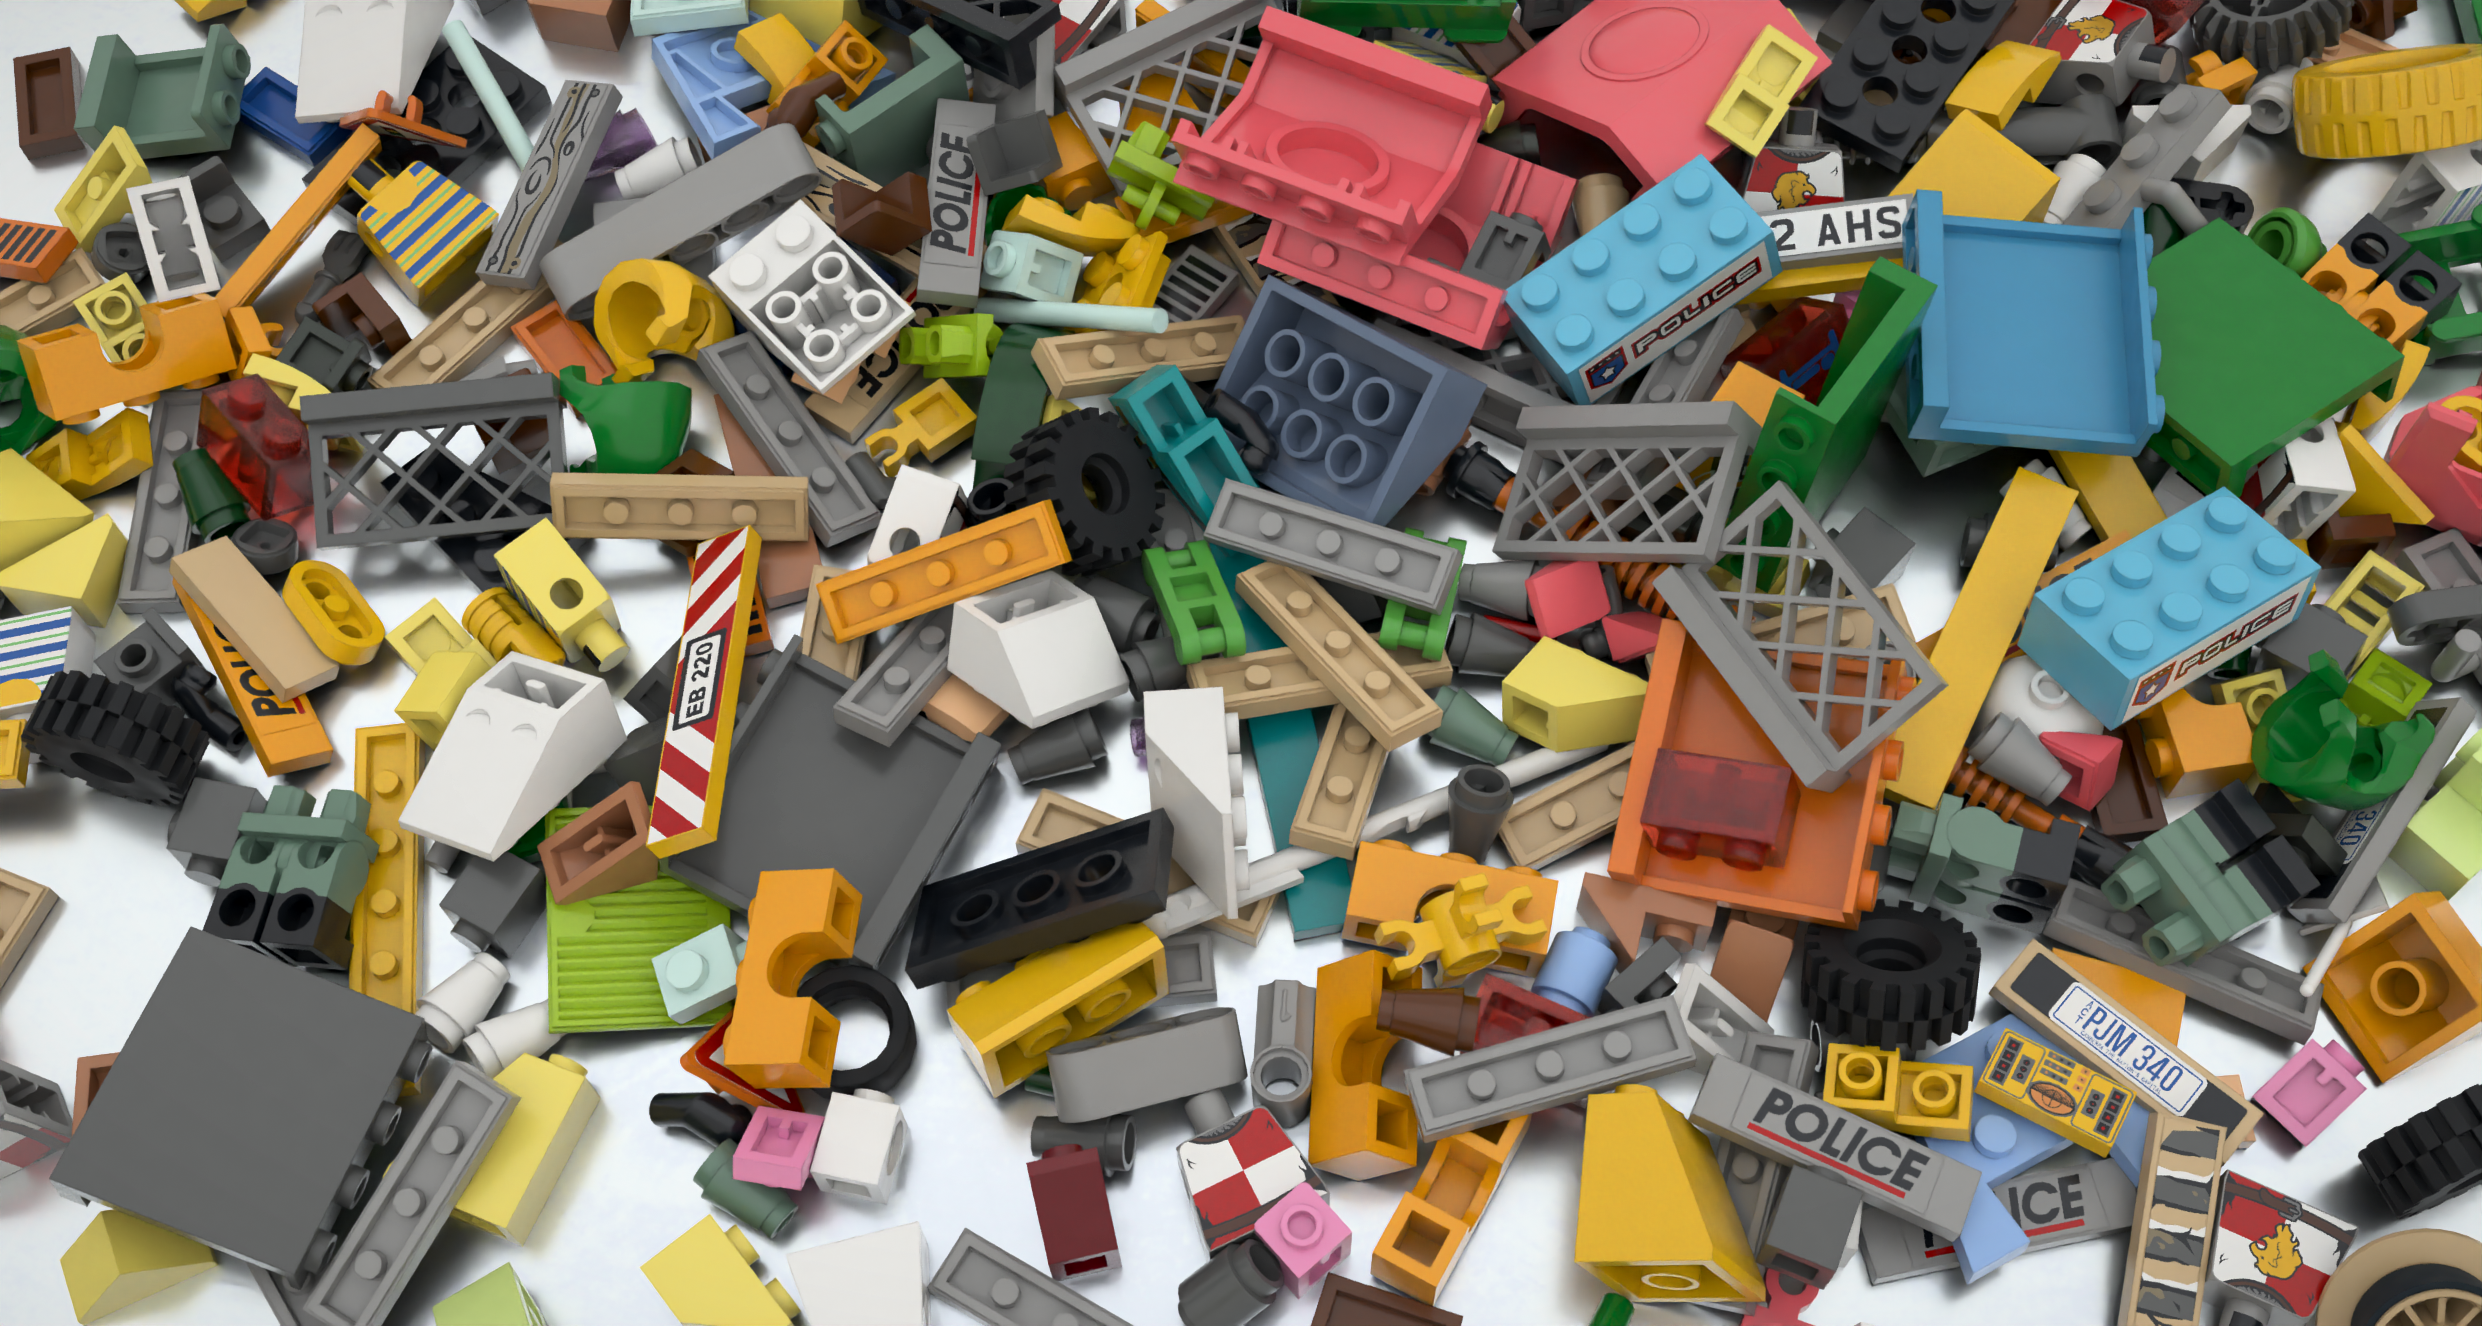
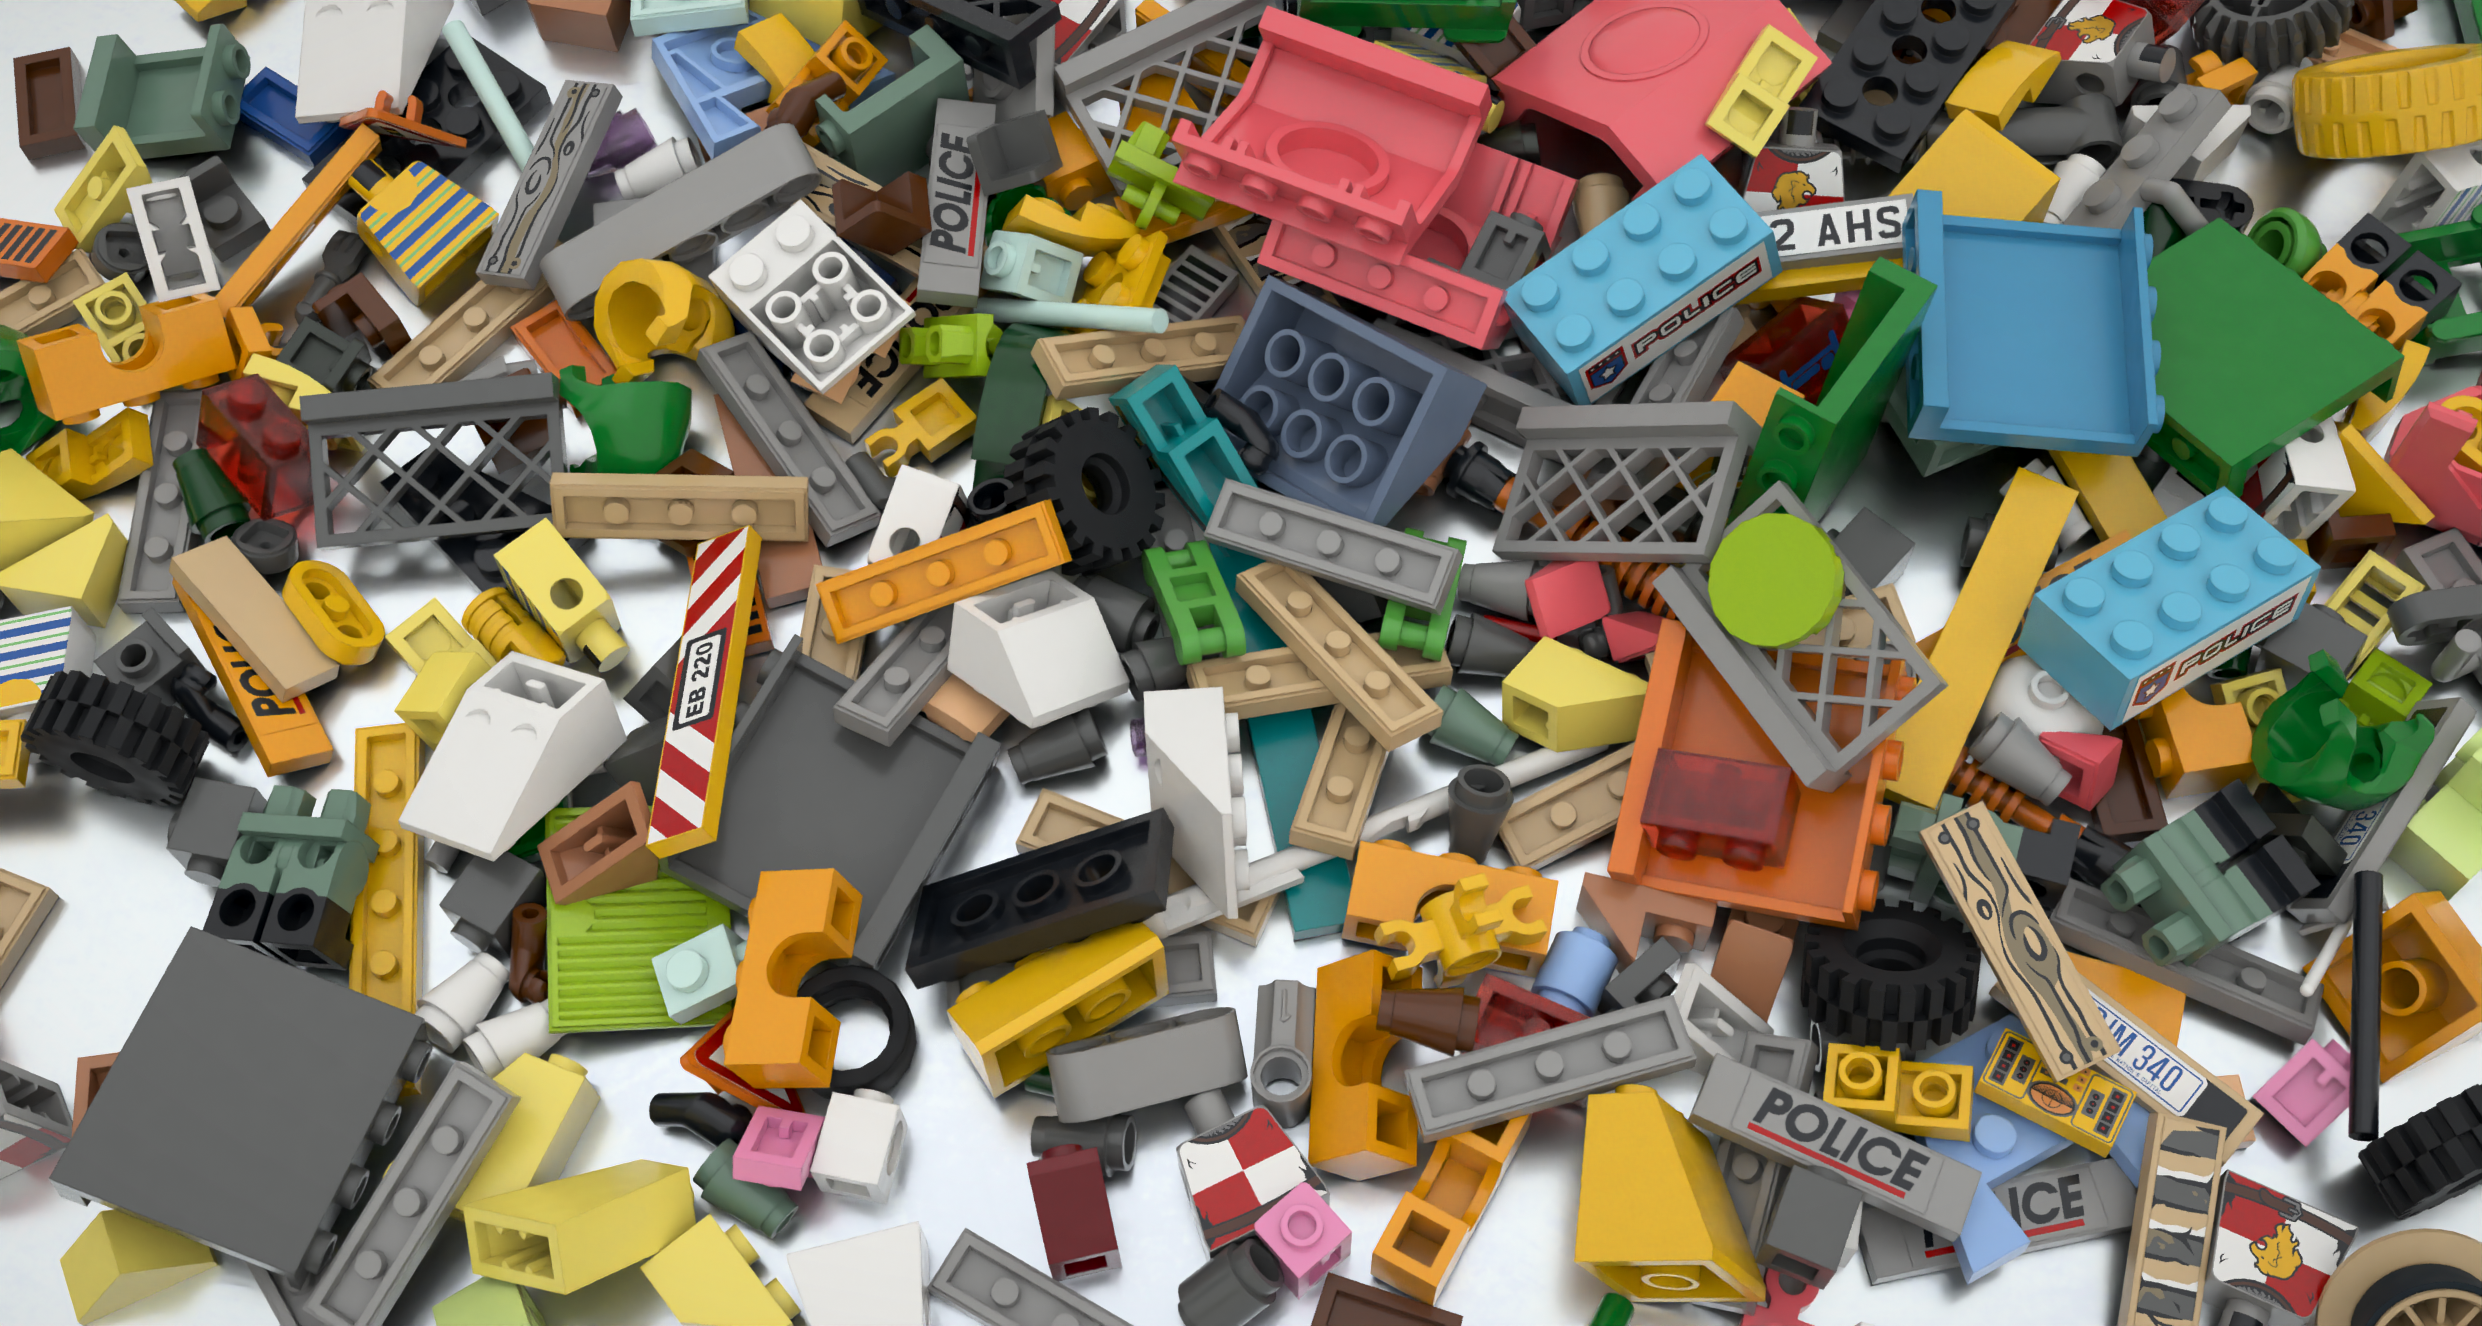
none -> light yellow slope [463,1159,696,1295]
none -> reddish brown arm [509,903,548,1004]
none -> lime tile [1708,513,1844,649]
none -> tan tile [1918,801,2122,1084]
none -> black bar [2348,870,2383,1142]

